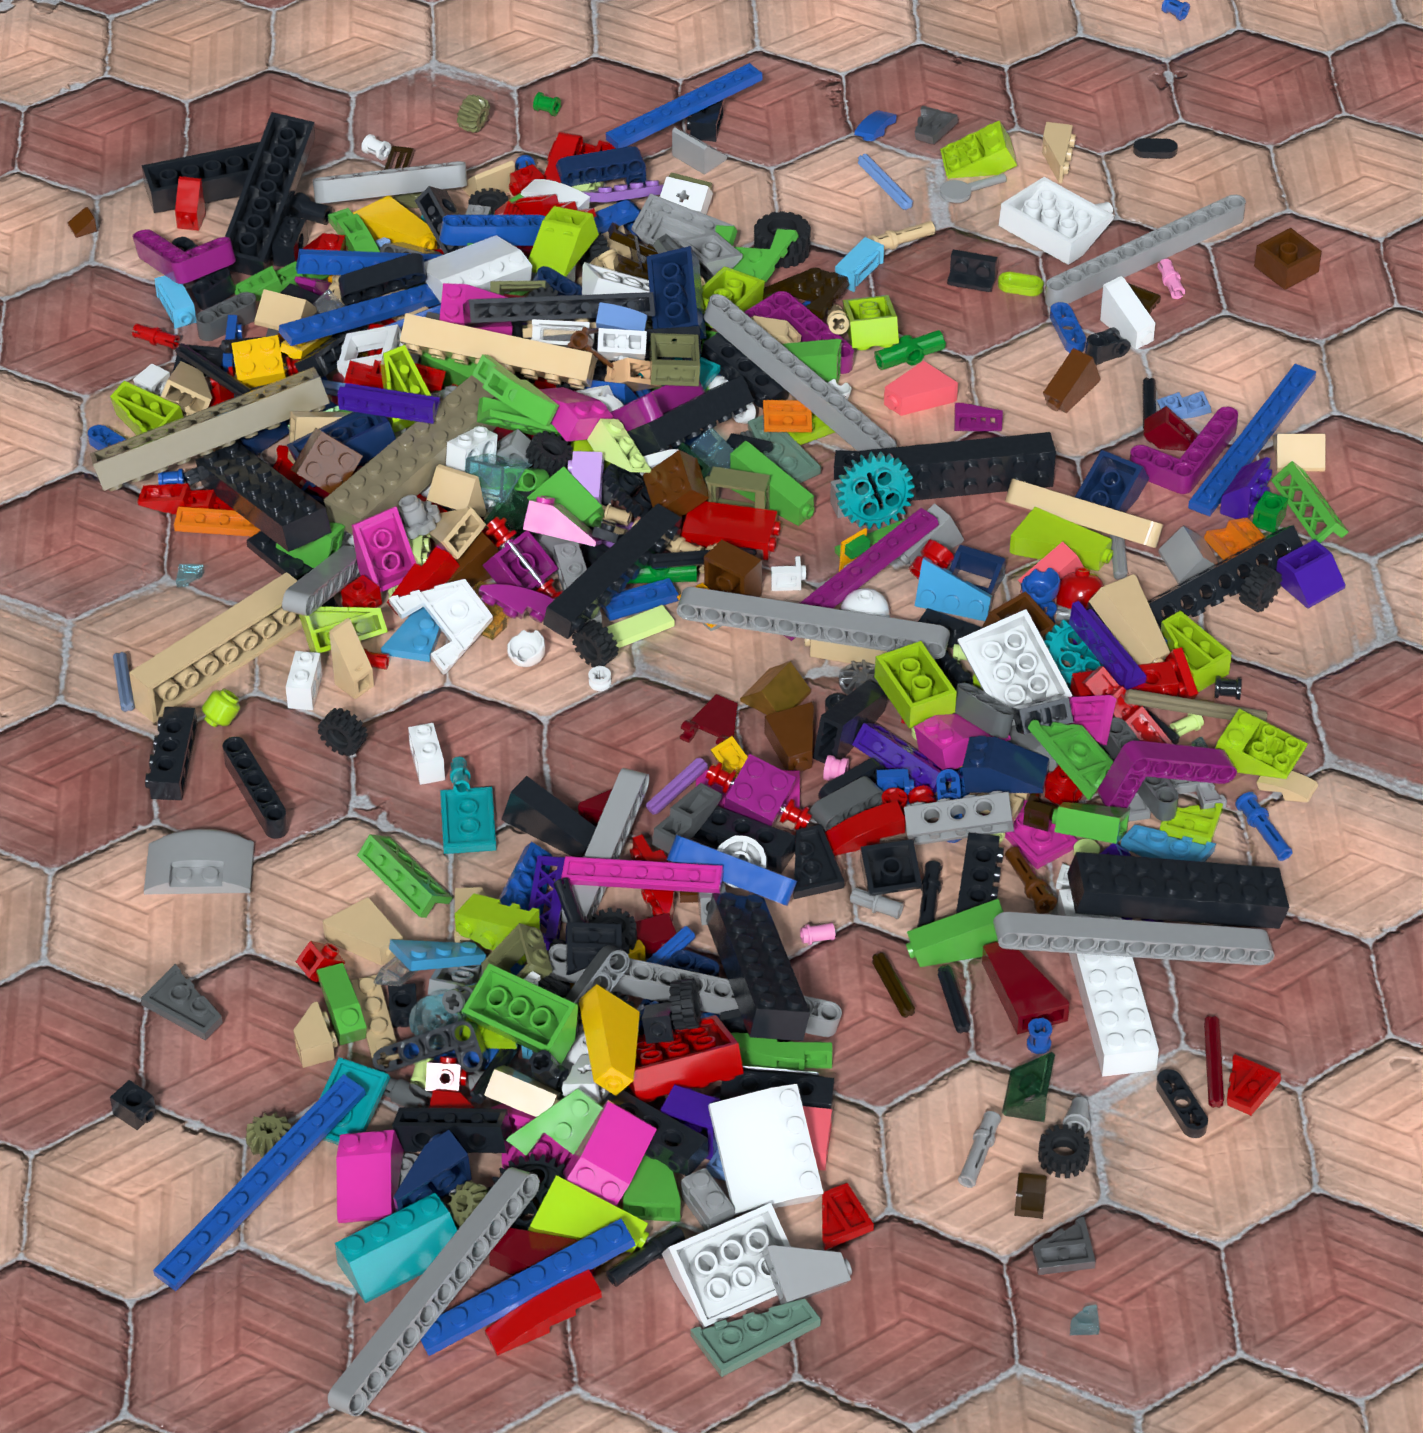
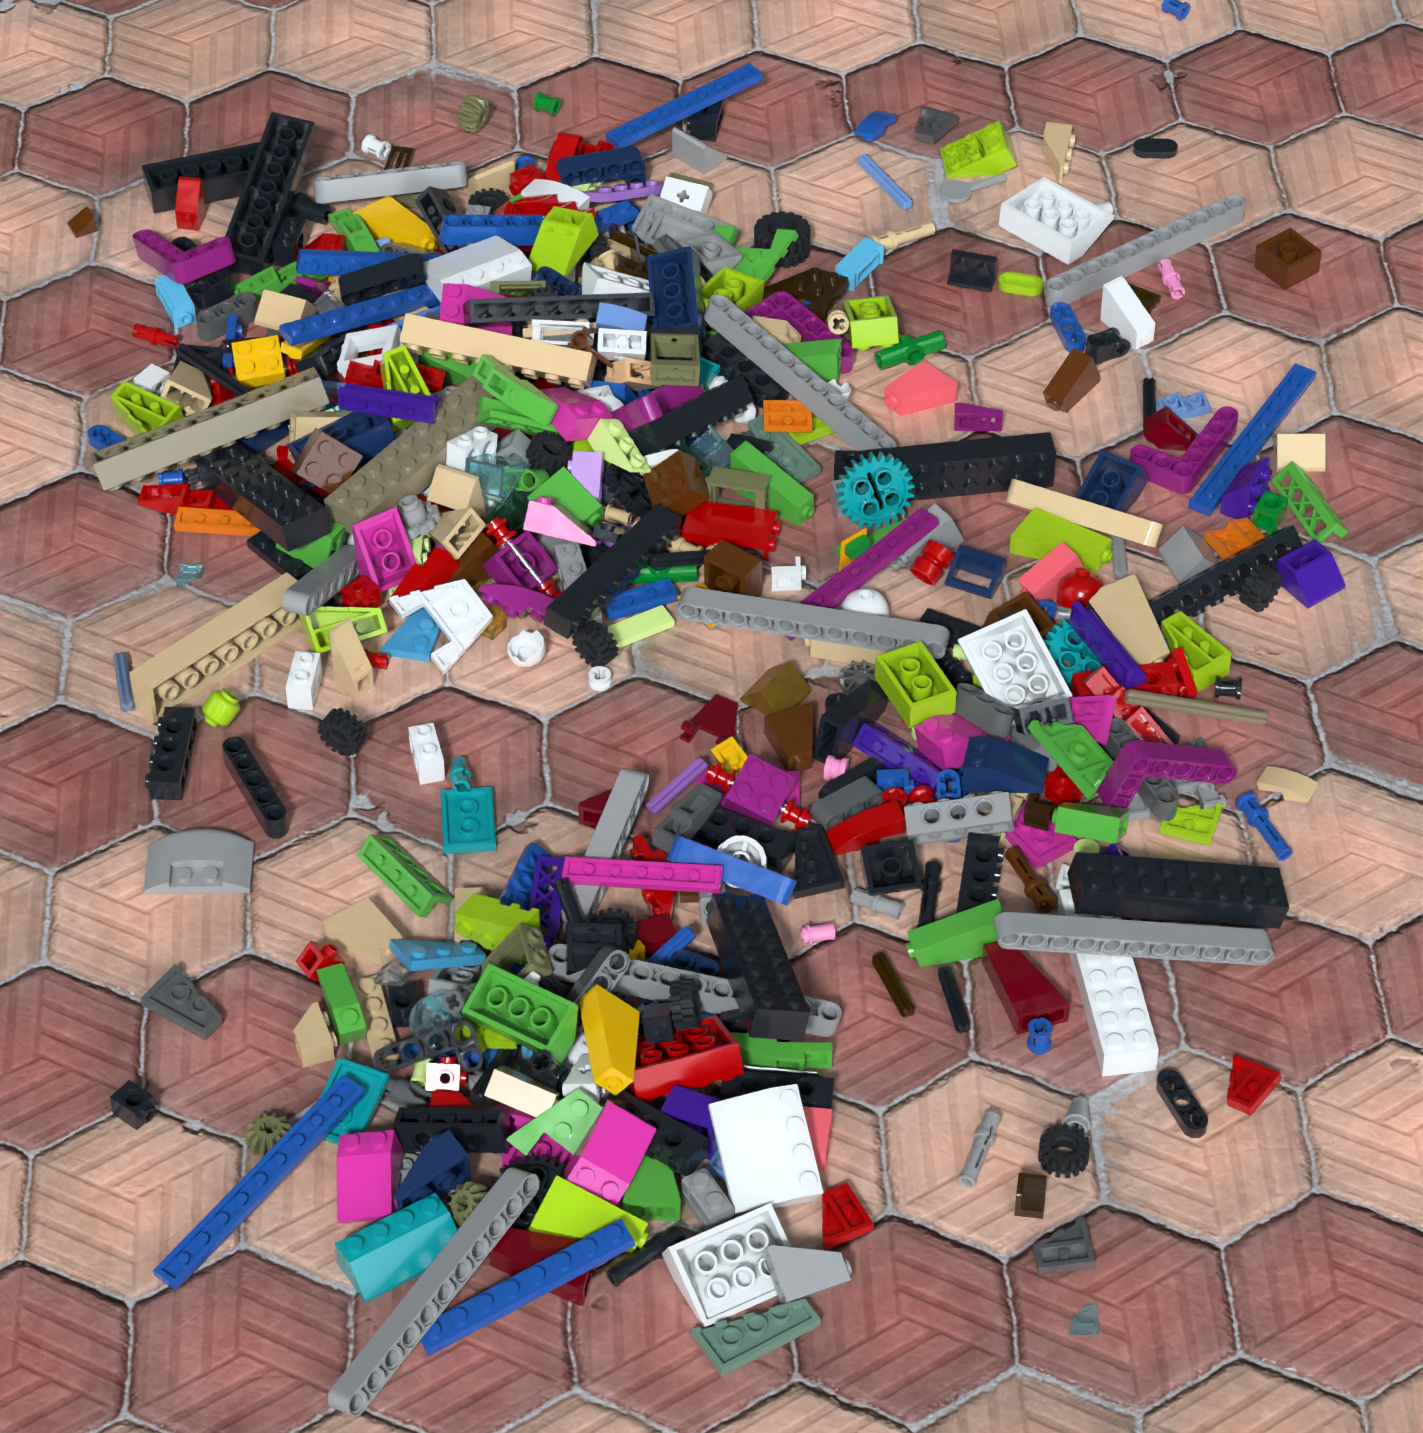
red slope [485,1269,602,1356] -> none
black slope [501,776,596,857] -> none
dark azure wing [914,557,993,621] -> none
clear green slope [1002,1052,1055,1122] -> none
blue hair [1021,568,1060,604] -> none
dark azure wing [1120,825,1216,862] -> none
yellowish green pin [1169,713,1204,737] -> none
dark red axle [1204,1016,1224,1108] -> none
lime slope [1215,708,1308,779] -> none

